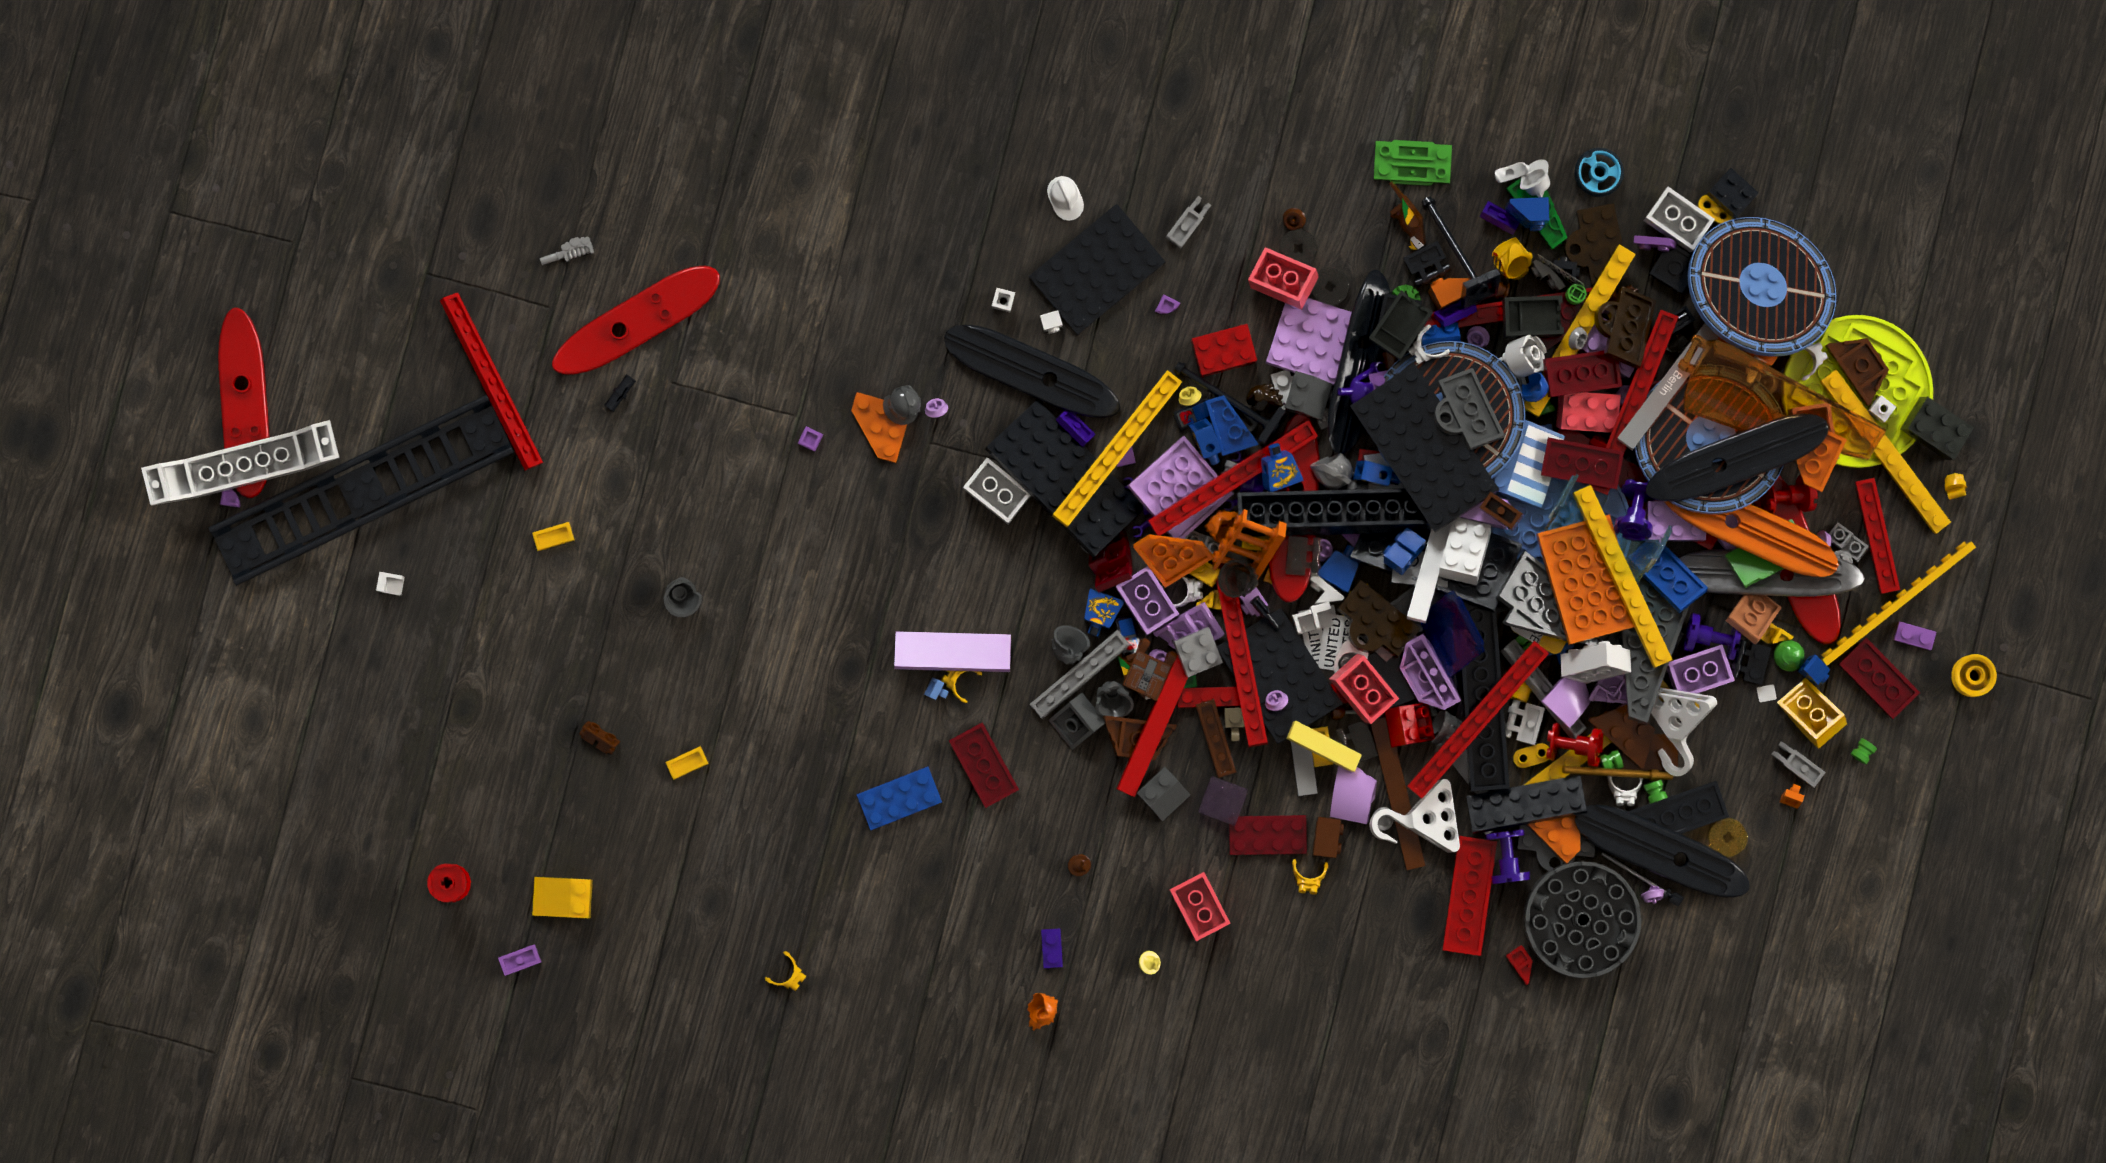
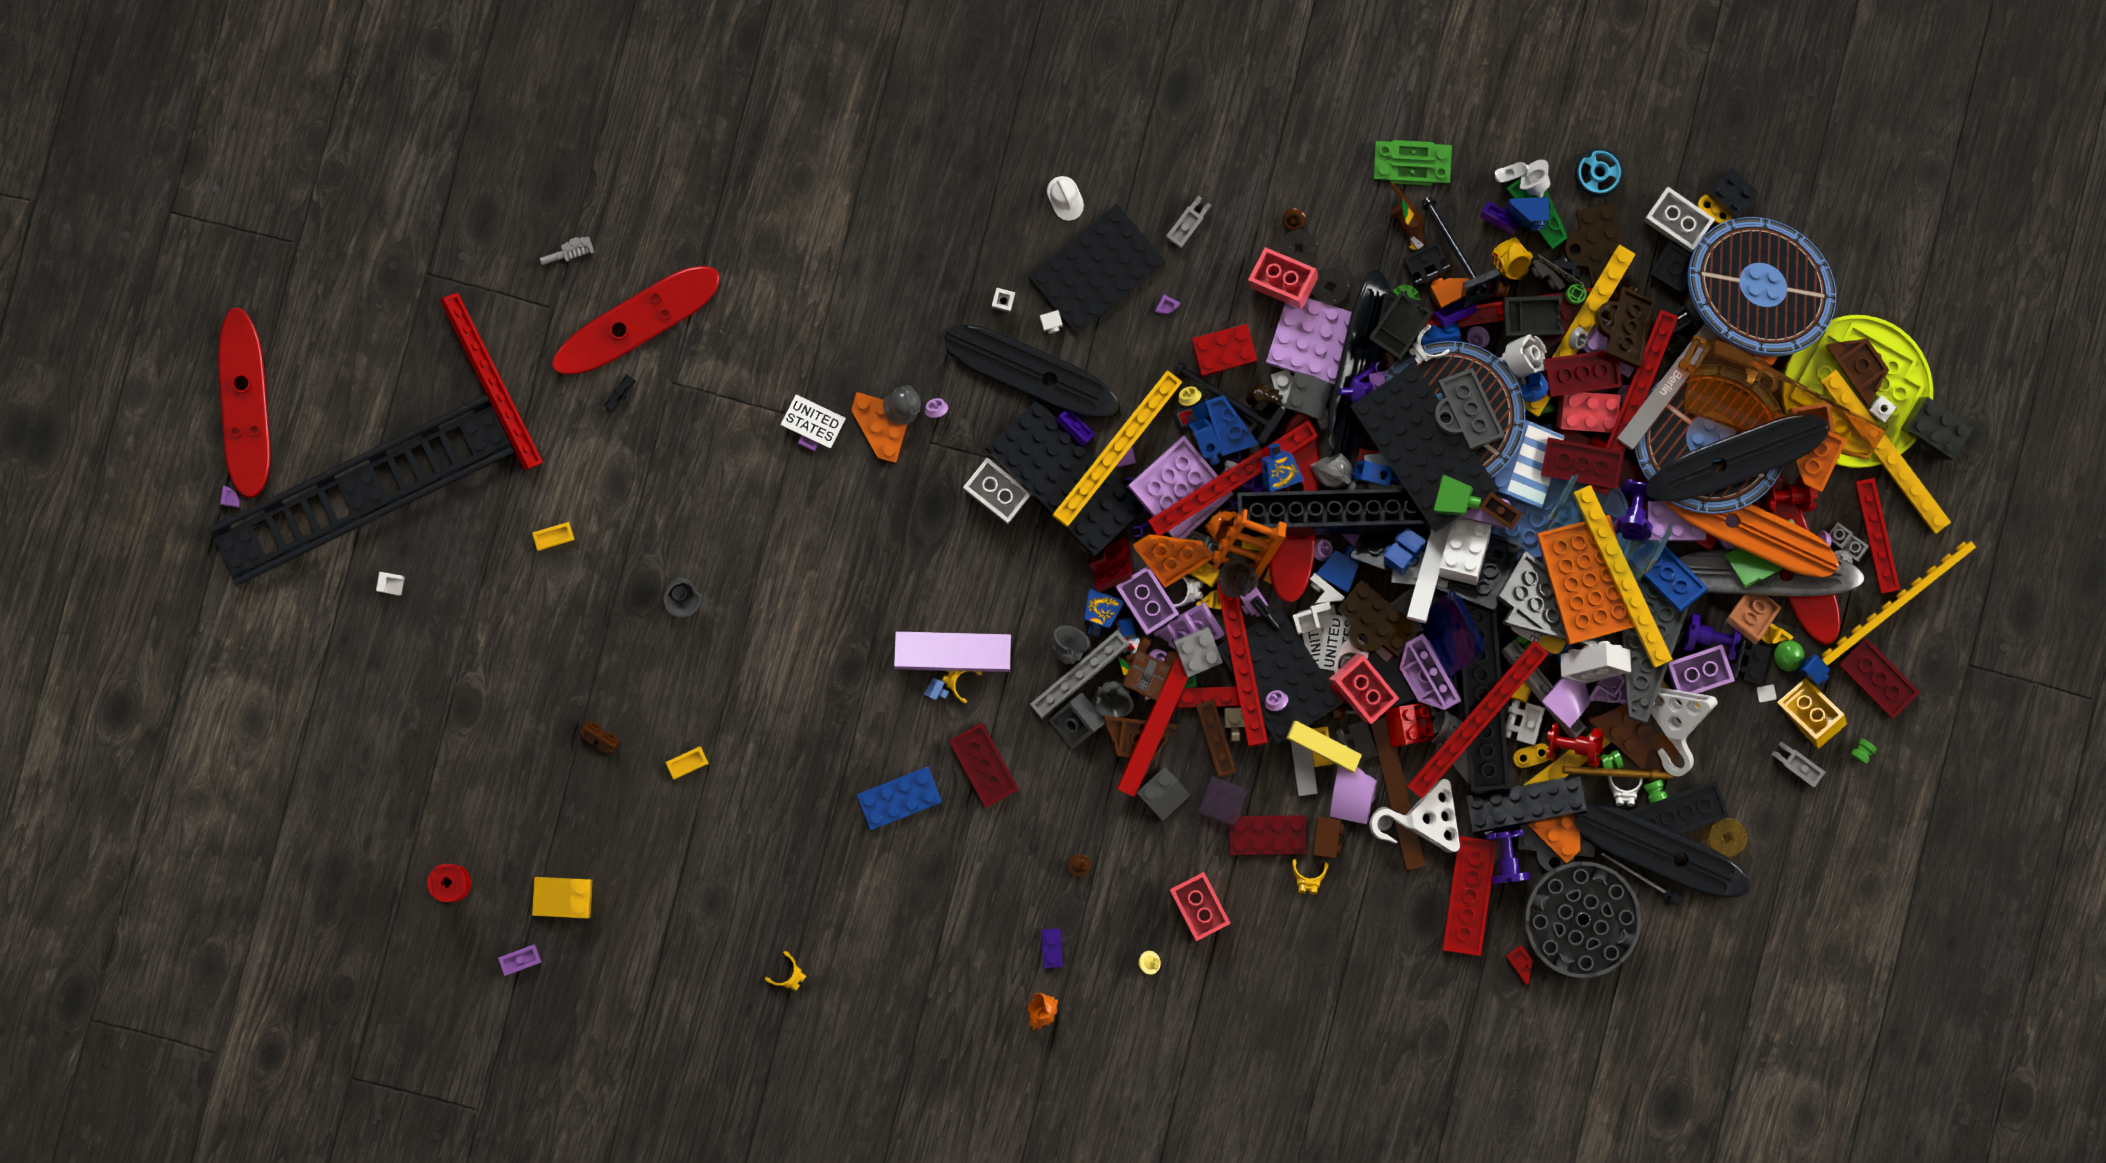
white slope [141,420,340,506] -> none
clear smoke plate [1285,536,1322,577] -> none
medium lavender plate [1634,236,1677,252] -> none
lavender hat [1641,885,1664,904] -> none
orange tile [1780,784,1805,809] -> none
white helmet [1801,342,1828,381] -> none
medium lavender plate [1893,621,1936,651] -> none
yellow piece [1944,473,1967,500] -> none
yellow wheel [1951,654,1997,697] -> none
none -> white sticker [781,395,846,448]
none -> bright green torso [1434,475,1482,516]

